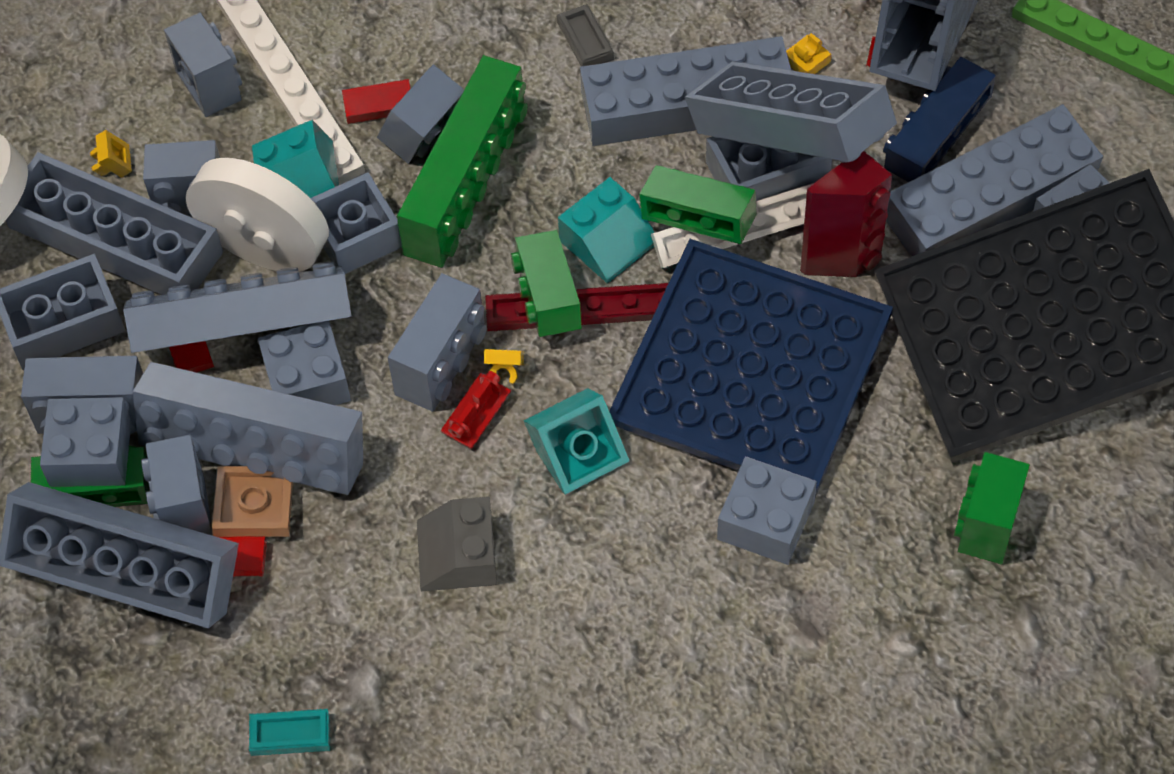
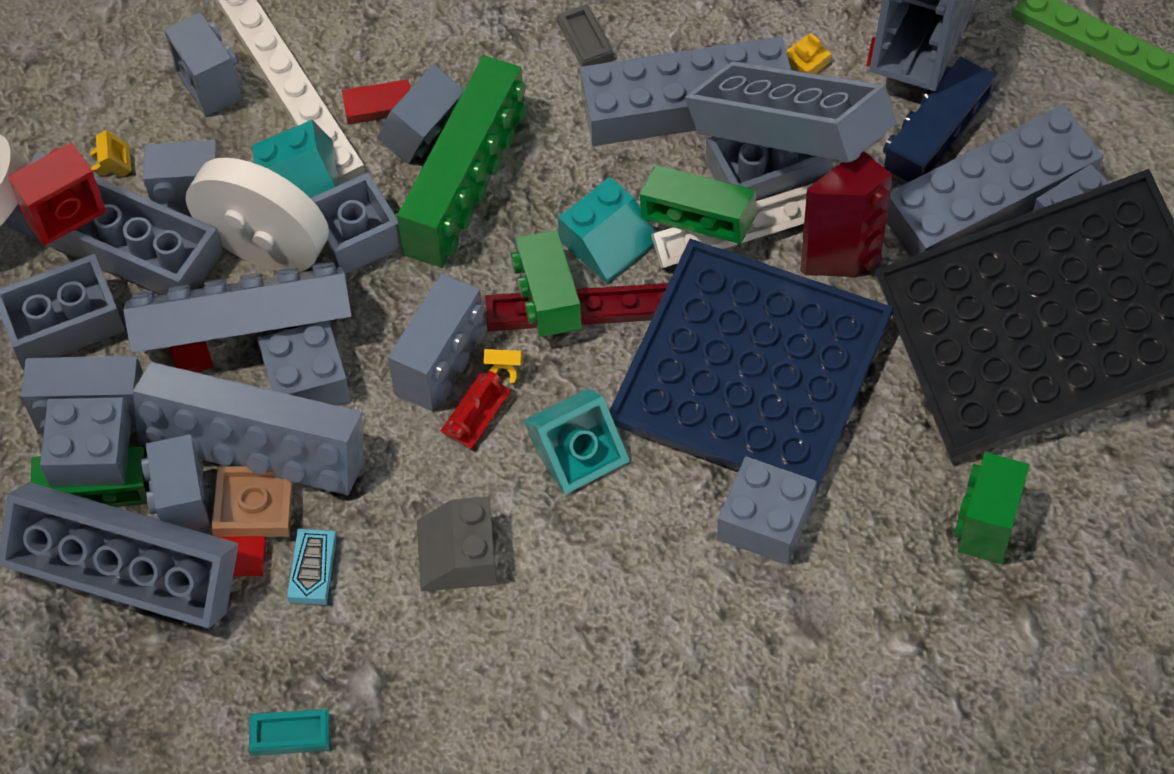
none -> red brick [8,142,107,247]
none -> tile [287,529,337,605]

